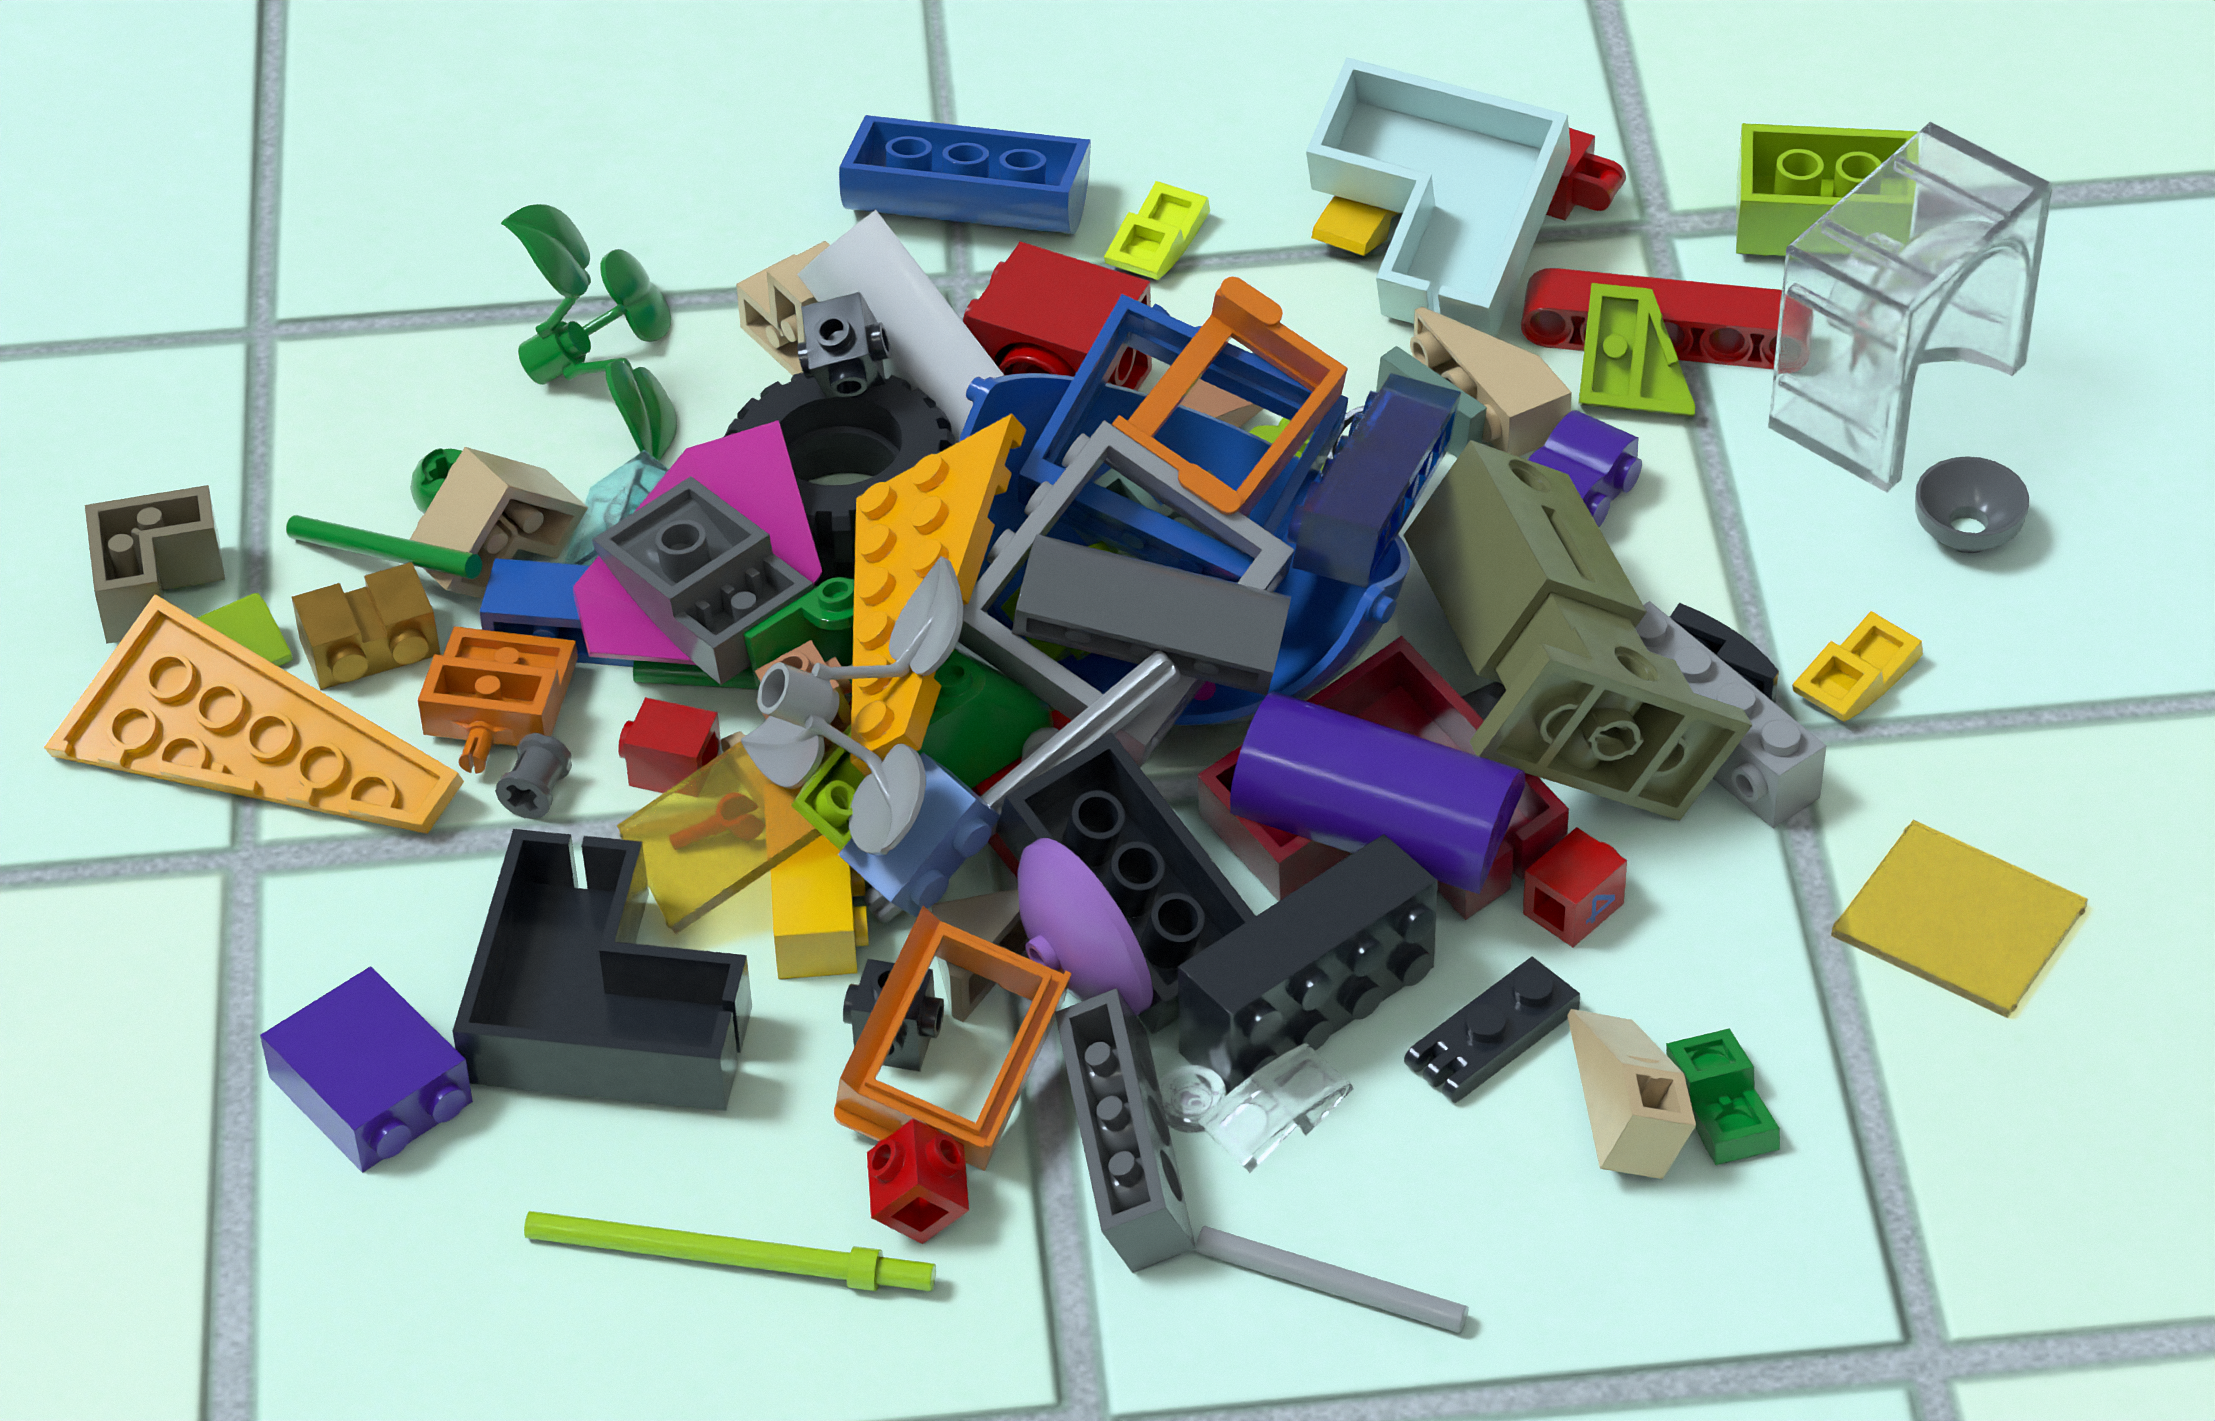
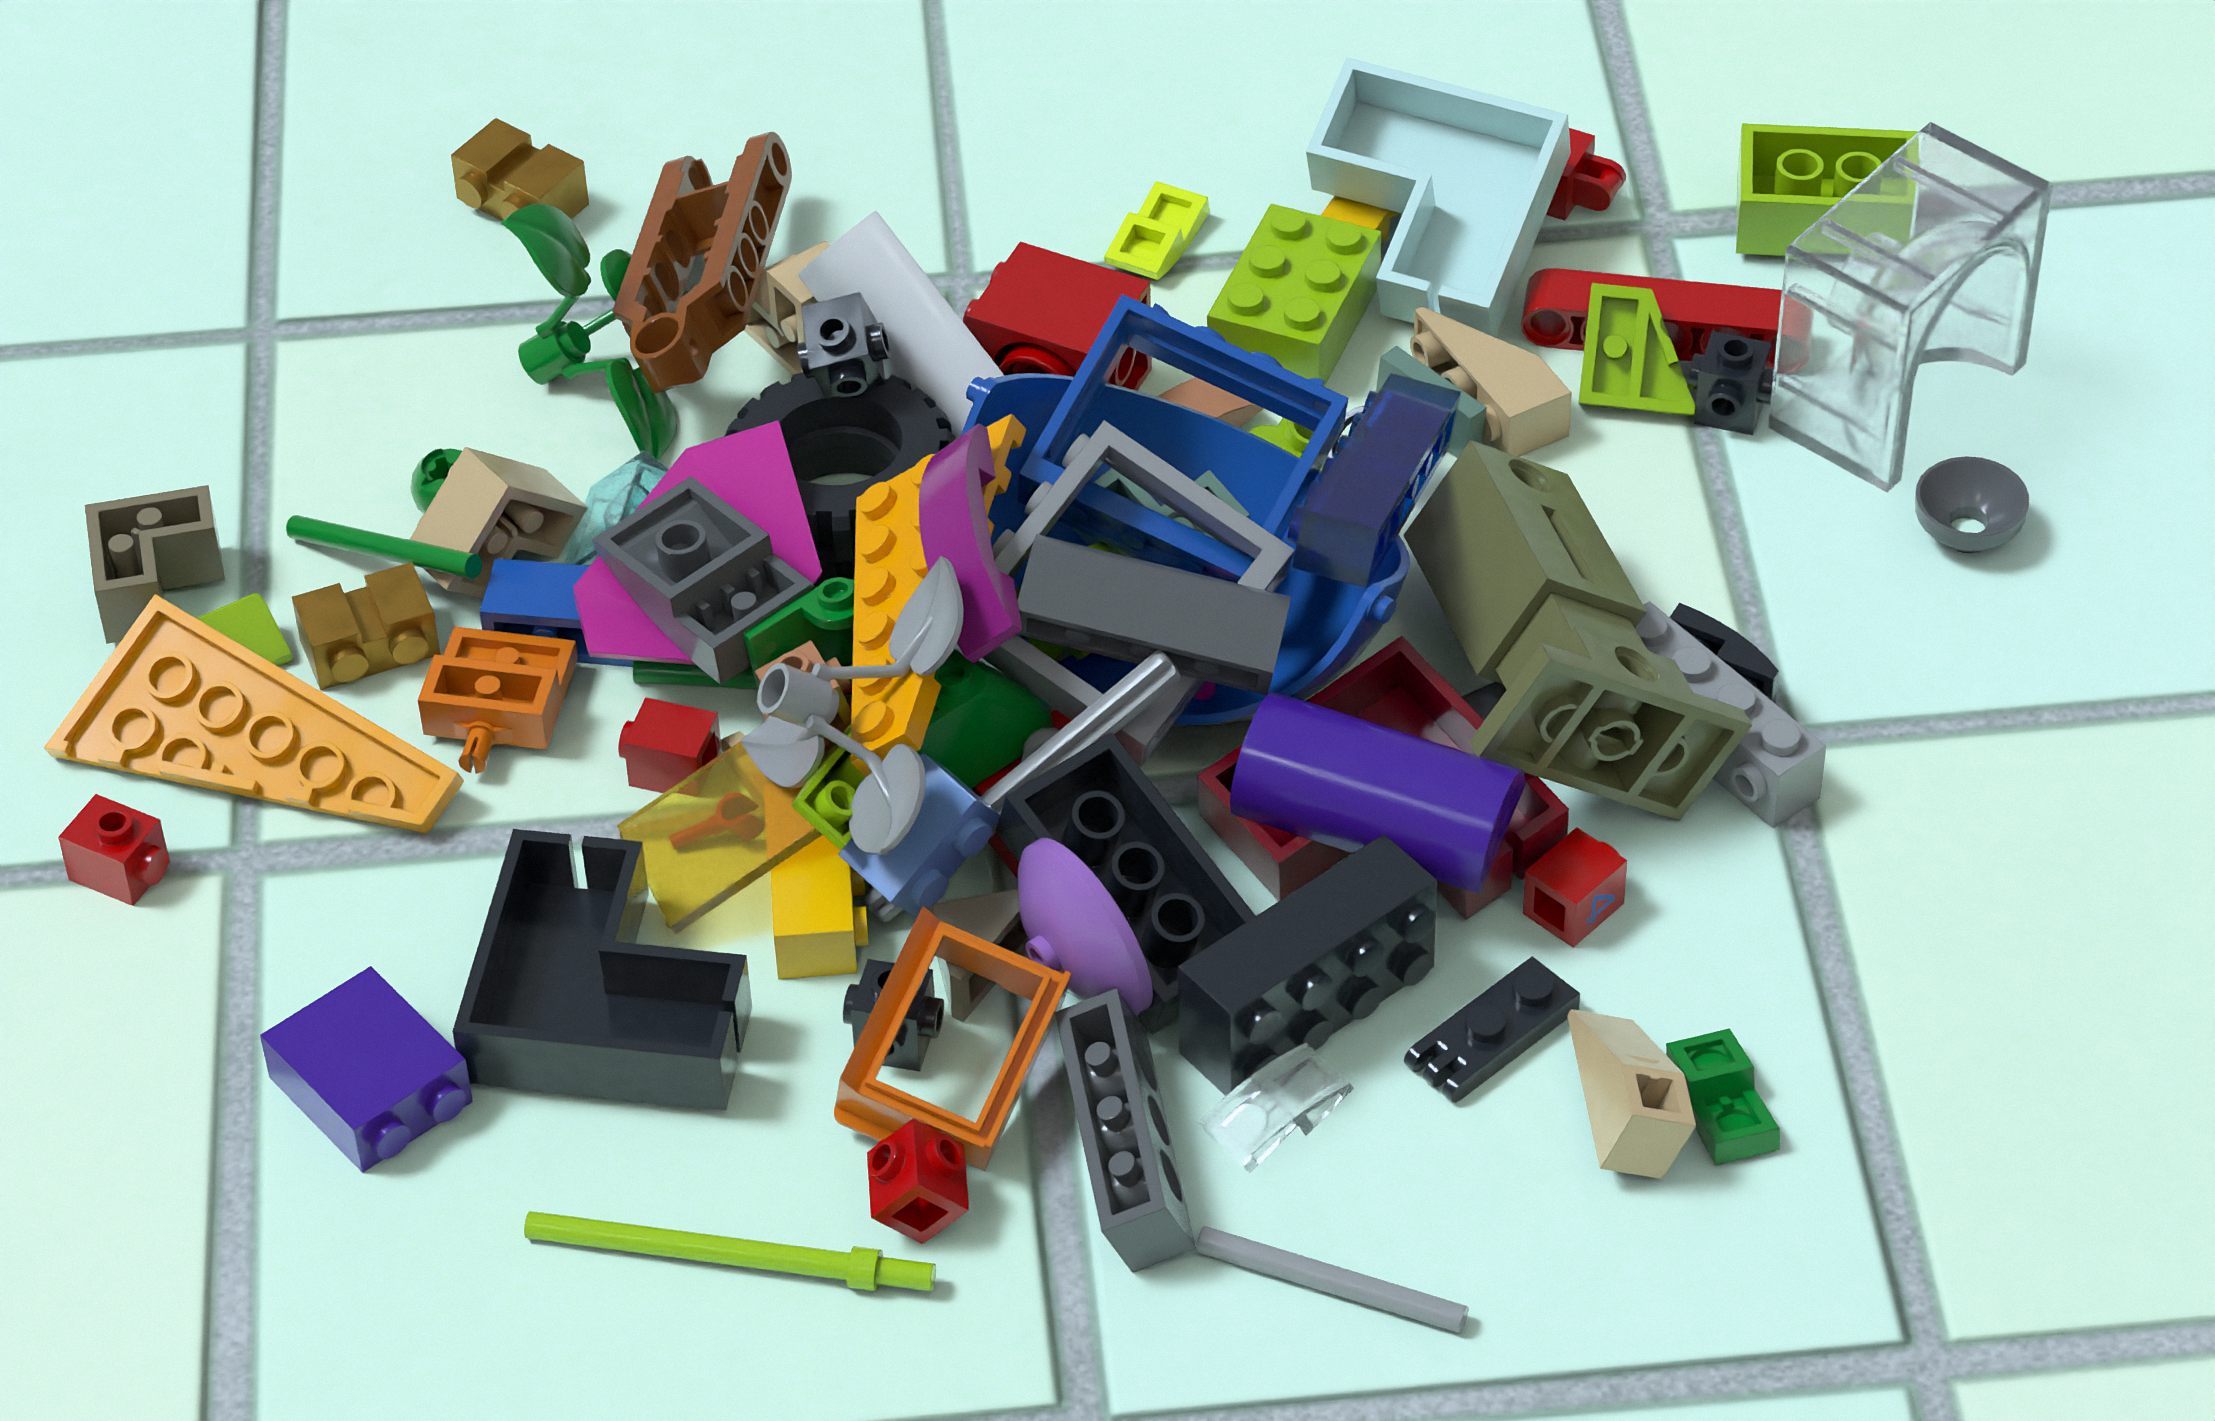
dark grey bush [495,733,572,819] -> none
blue brick [839,115,1091,234] -> none
orange piece [1112,276,1348,517] -> none
clear tile [1159,1065,1226,1133] -> none
dark purple brick [1527,410,1642,527] -> none
yellow slope [1792,611,1923,722] -> none
clear yellow piece [1831,819,2088,1018] -> none
none -> red brick [58,794,170,906]
none -> pearl gold brick [451,118,589,221]
none -> dark orange piece [612,132,792,394]
none -> magenta slope [919,423,1022,663]
none -> lime brick [1207,203,1382,387]
none -> black brick [1687,331,1779,436]

